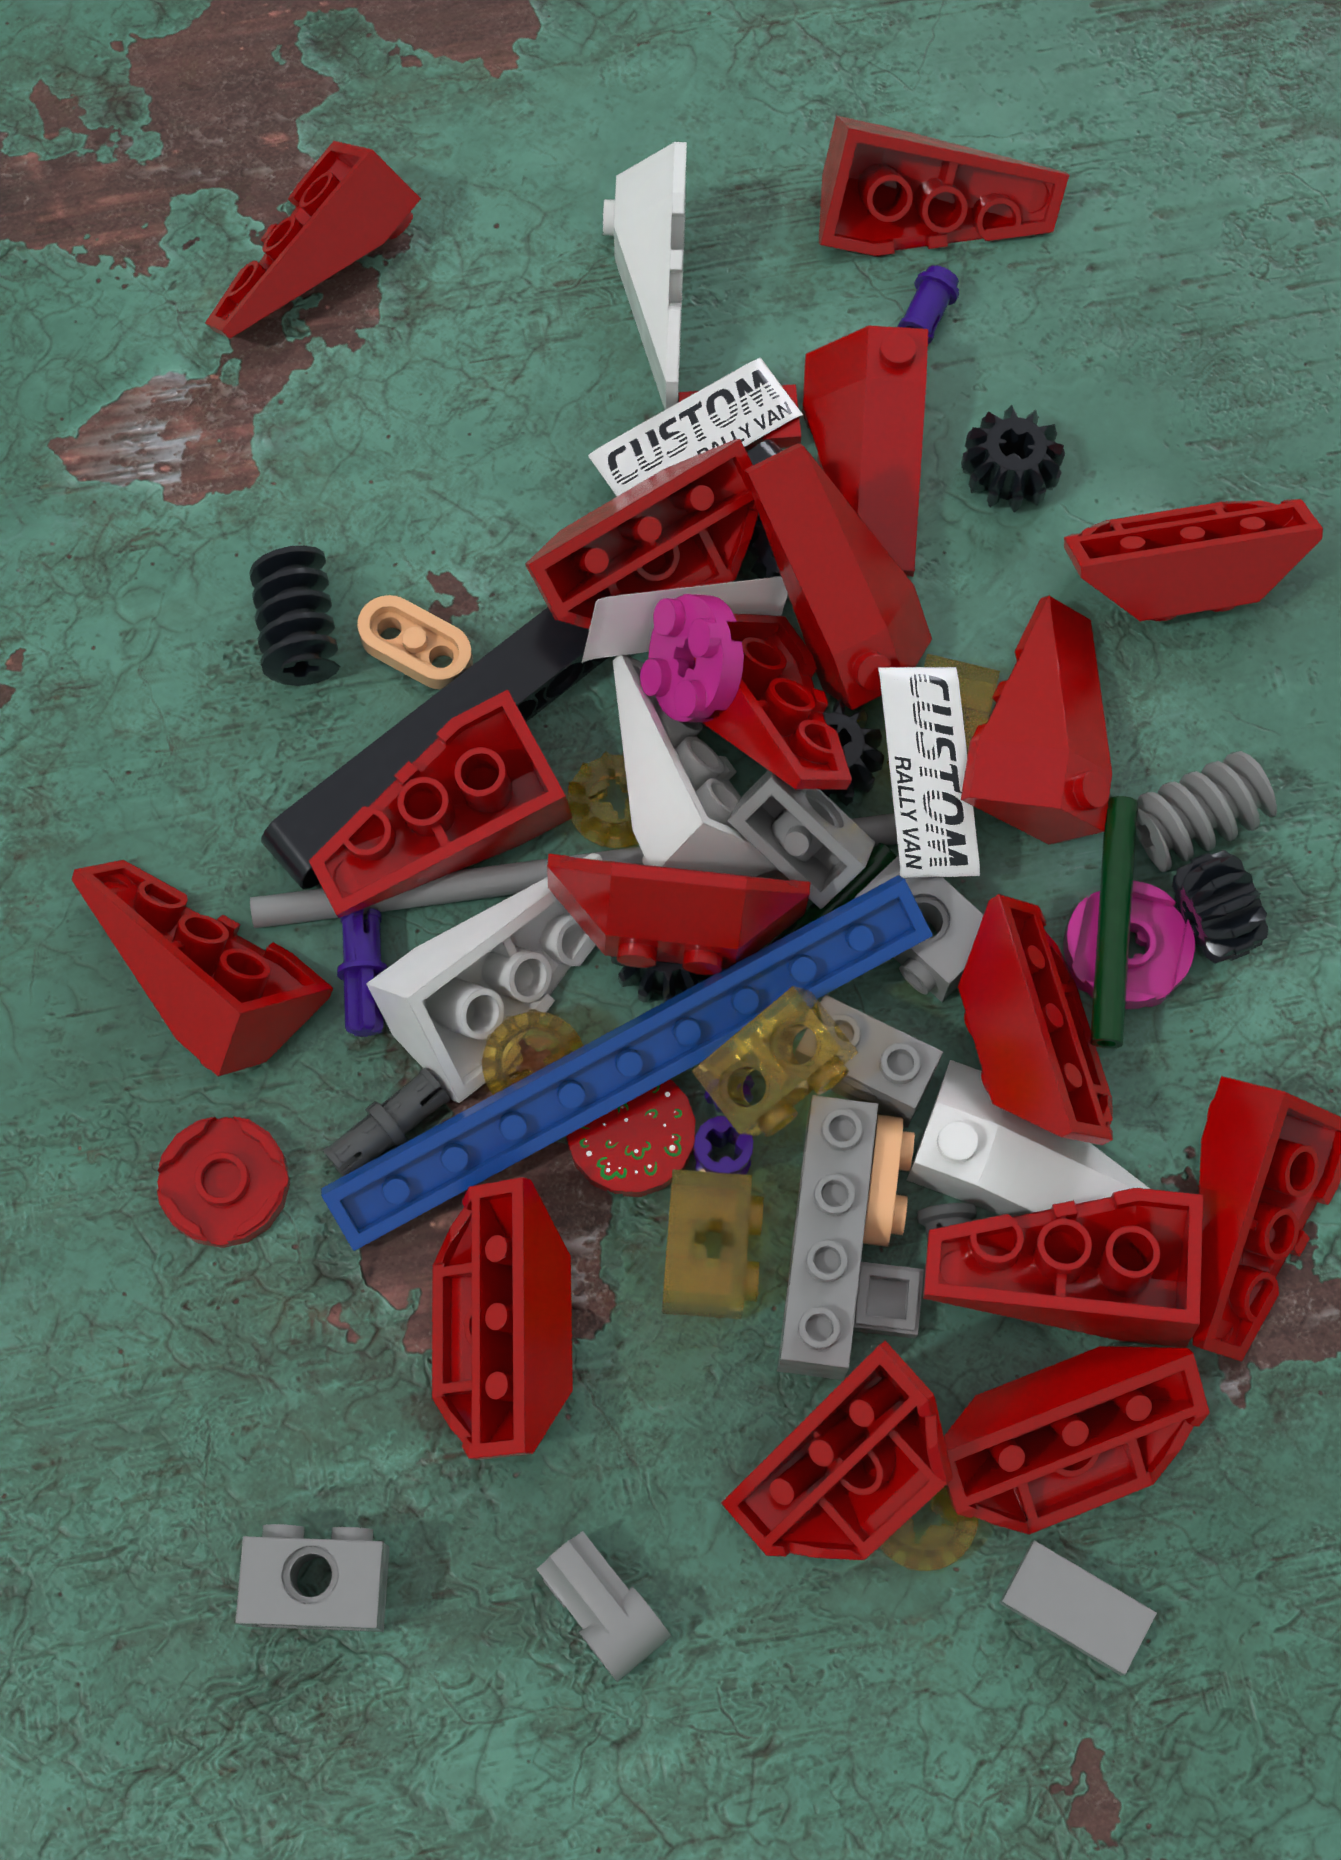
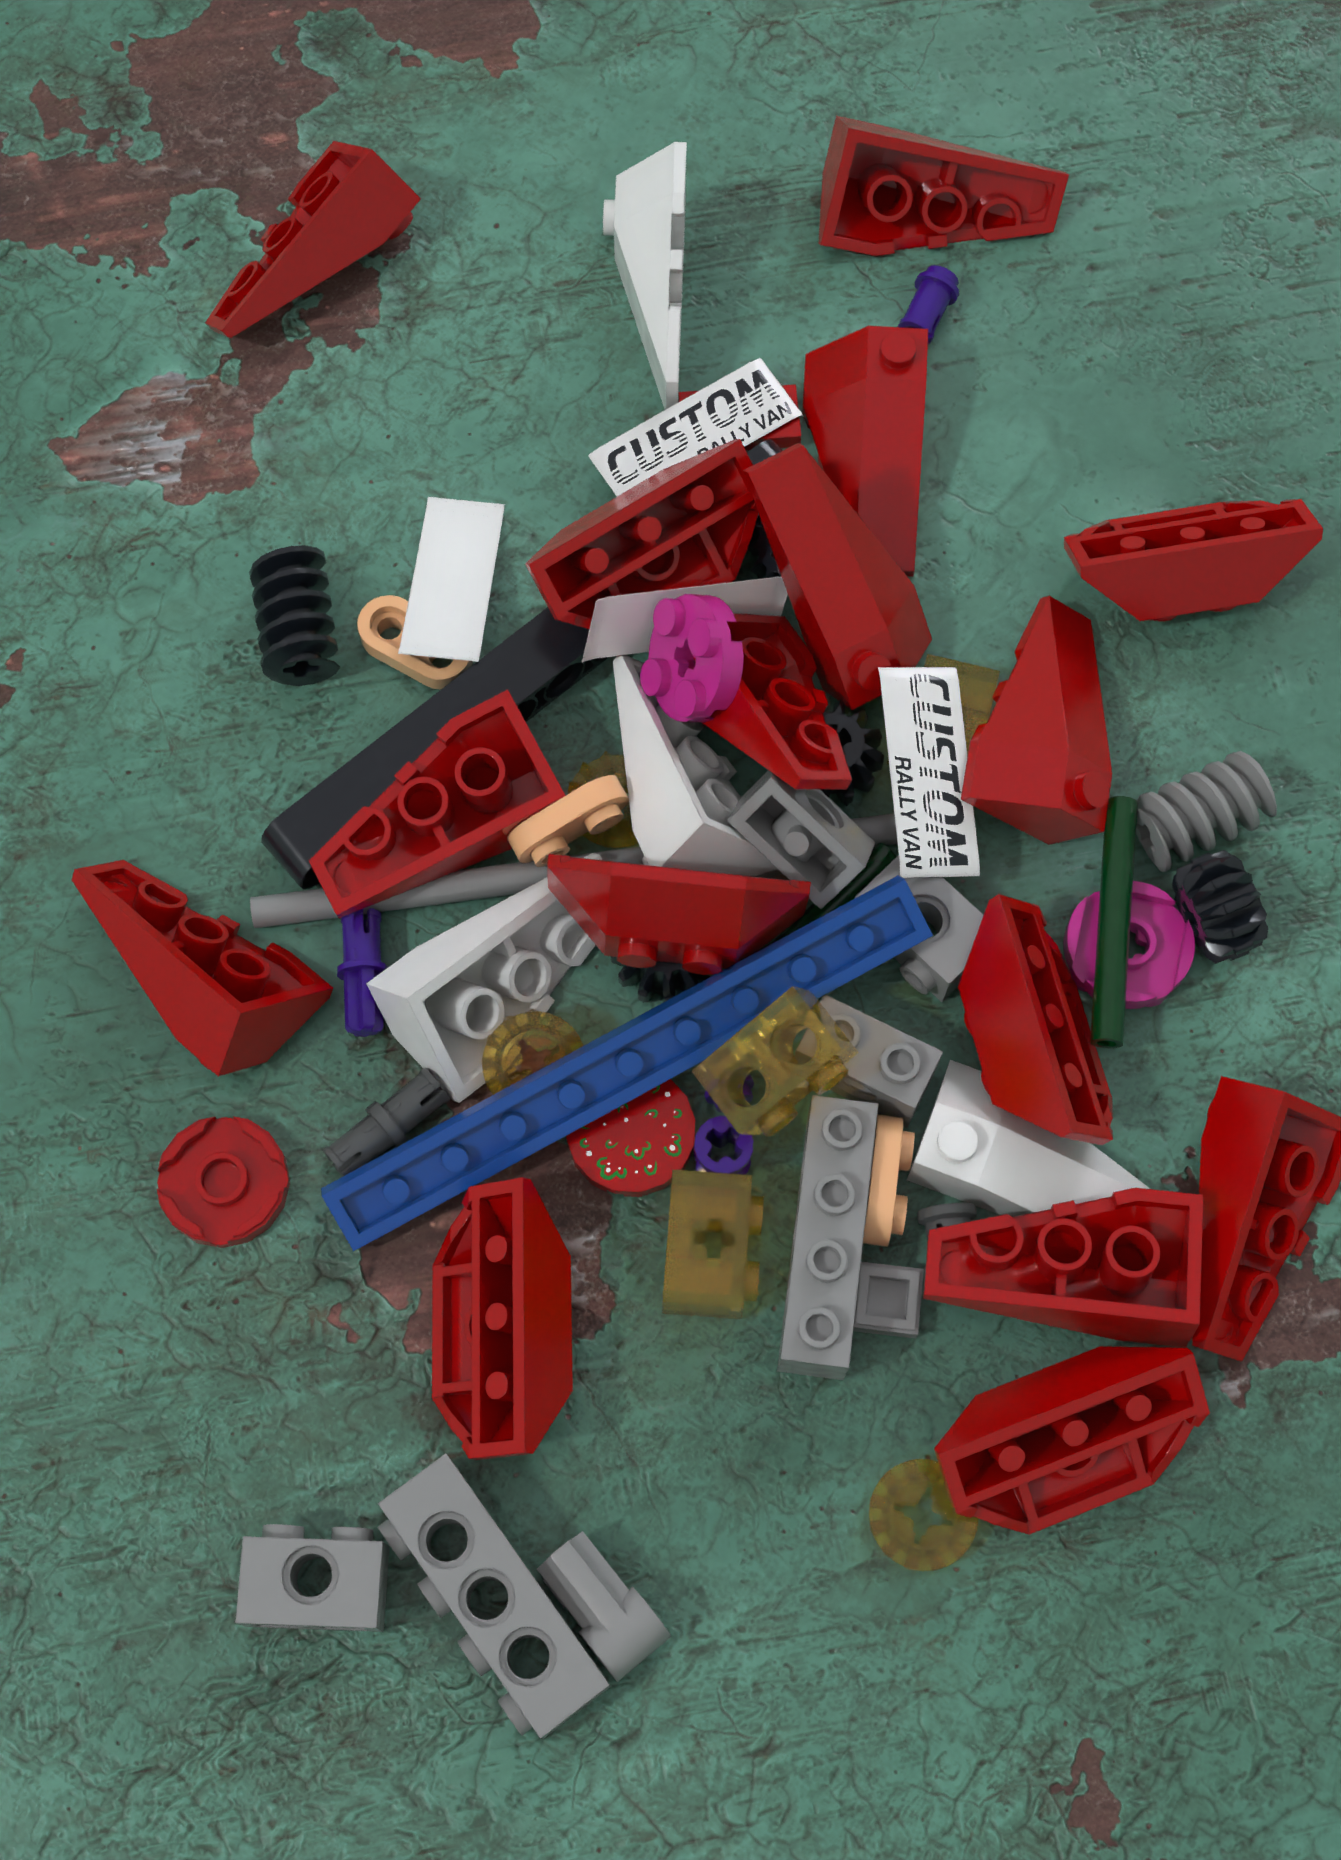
red wedge [721,1341,953,1560] -> none
black gear [961,405,1065,512] -> none
light grey tile [999,1540,1157,1676] -> none
none -> light grey brick [378,1454,610,1739]
none -> white sticker [398,497,505,662]
none -> light nougat plate [507,775,629,867]

